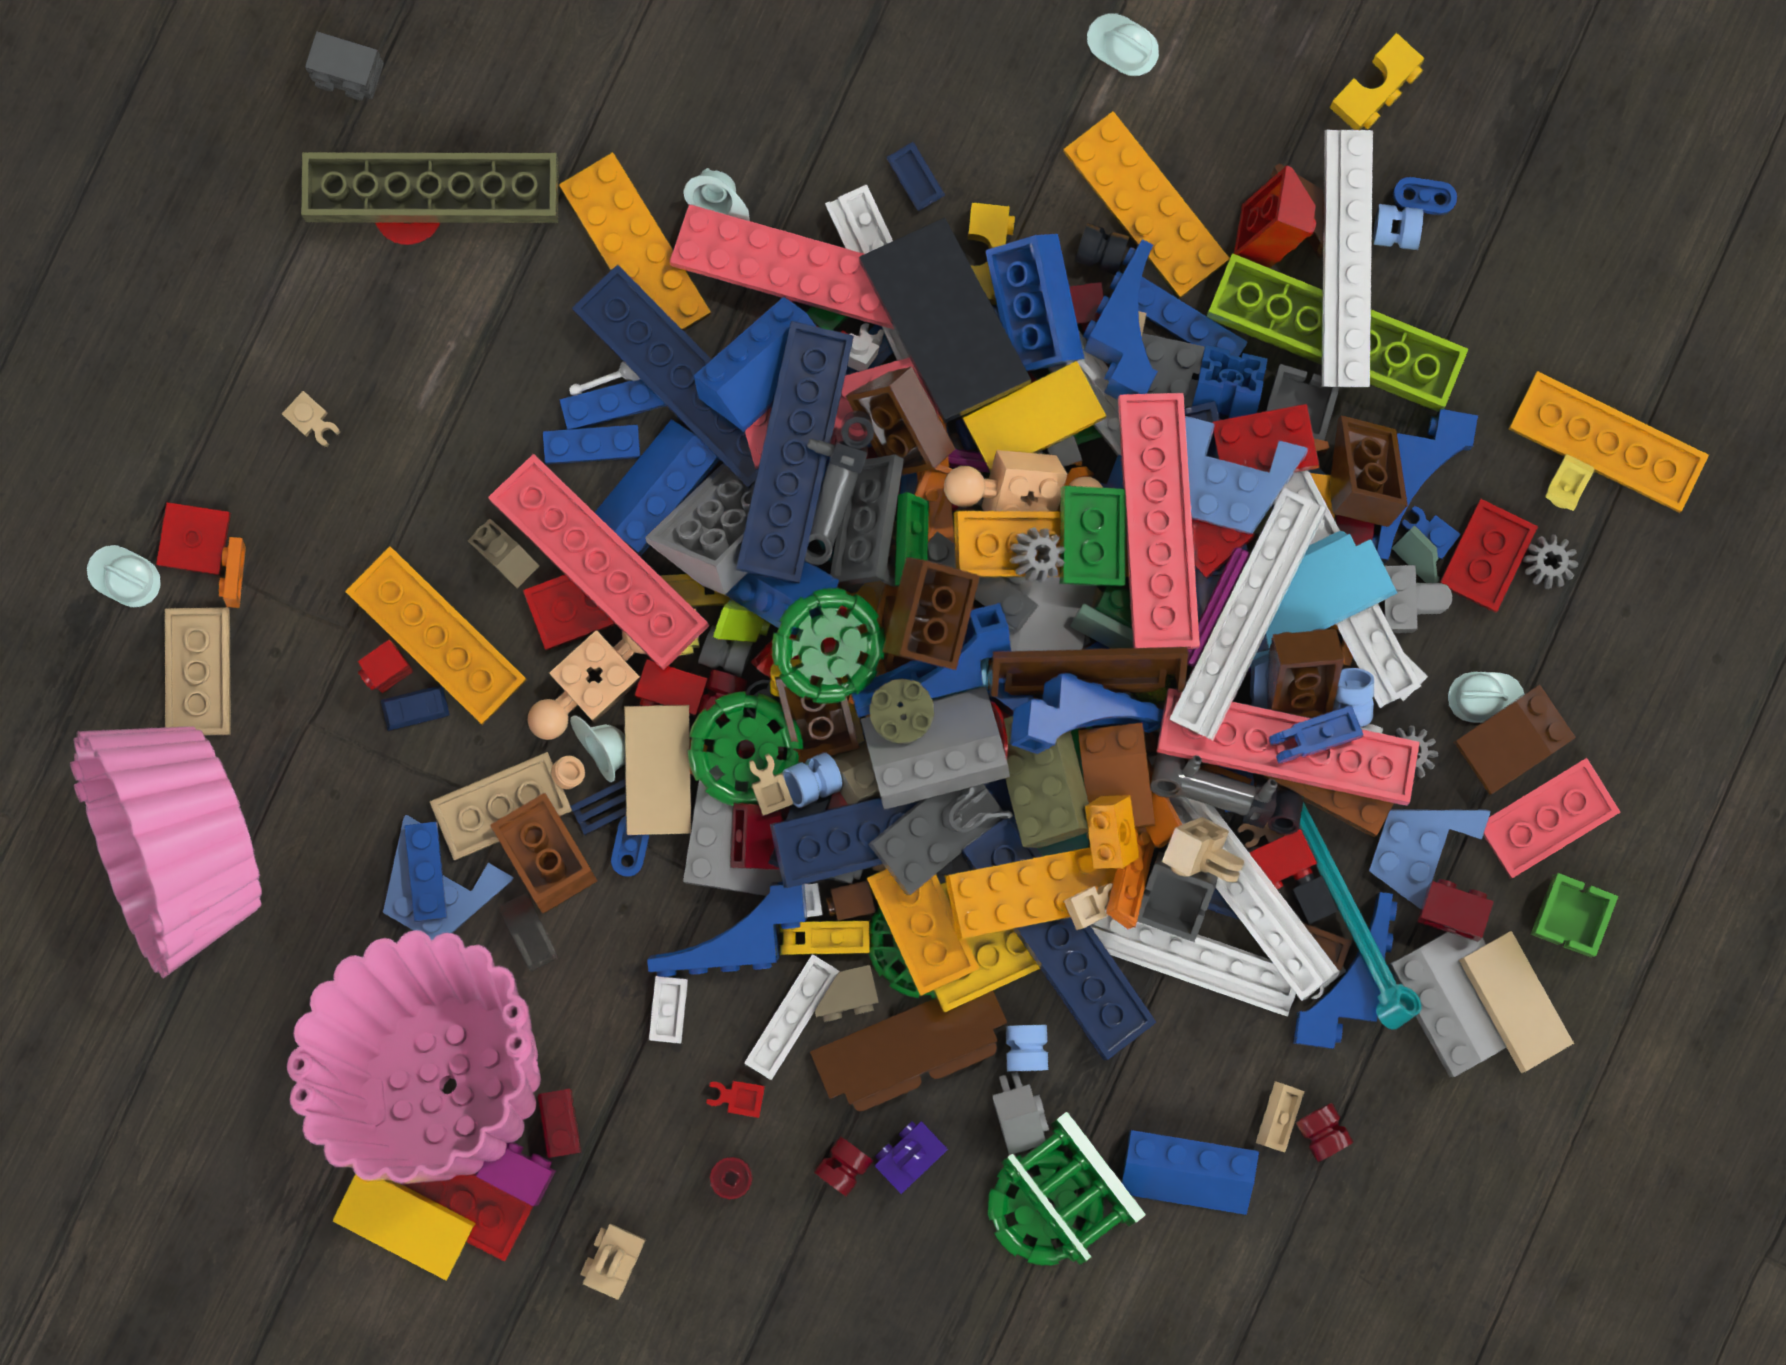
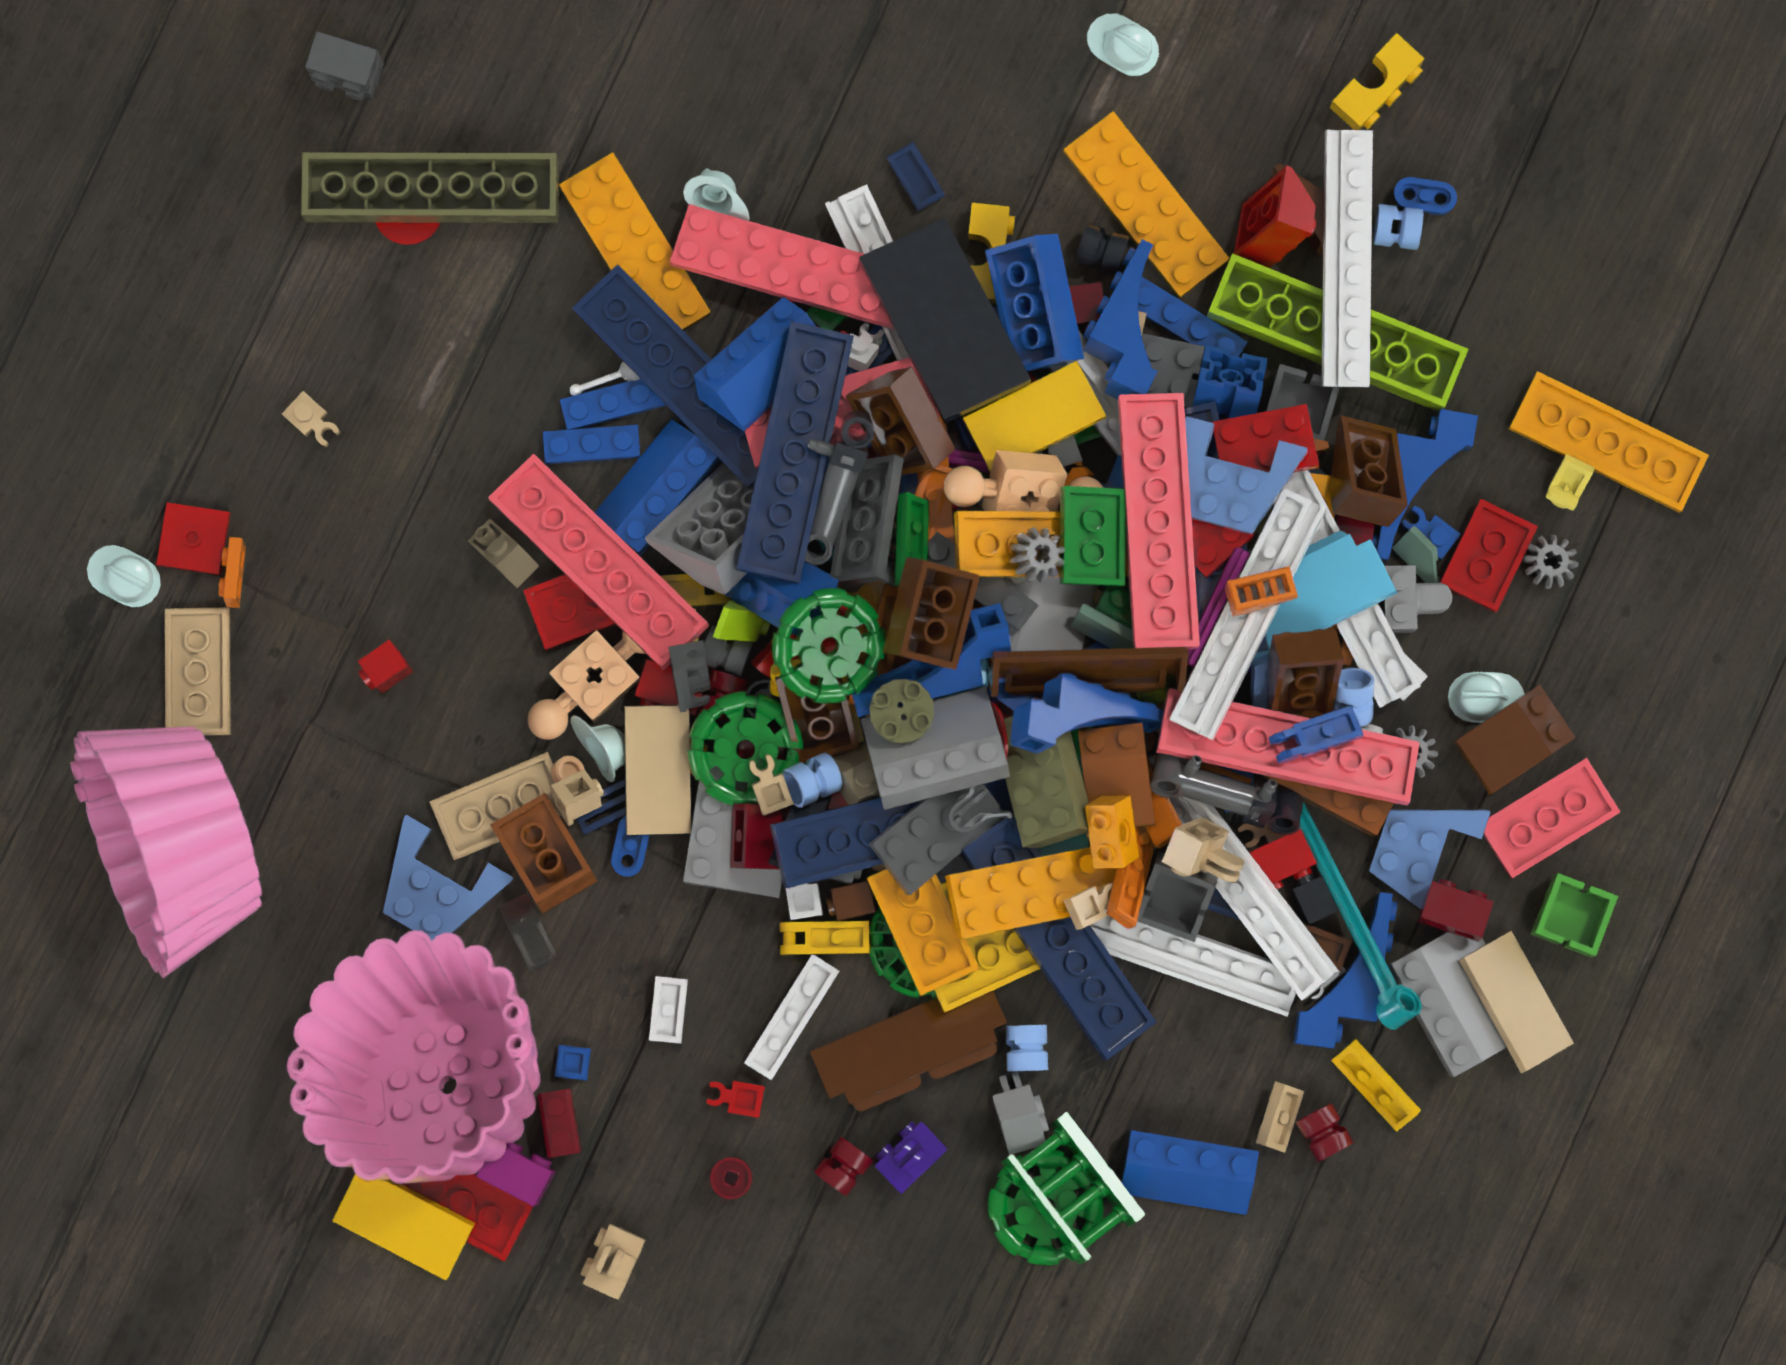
light orange plate [345,546,527,725] -> none
dark blue tile [381,685,450,731] -> none
blue plate [404,822,447,922] -> none
blue arch [647,881,807,977] -> none
dark tan slope [815,965,879,1022] -> none
none -> tan brick [551,769,603,826]
none -> blue tile [555,1045,591,1081]
none -> dark grey hinge [668,640,711,713]
none -> orange slope [1225,566,1298,617]
none -> yellow plate [1331,1039,1421,1132]

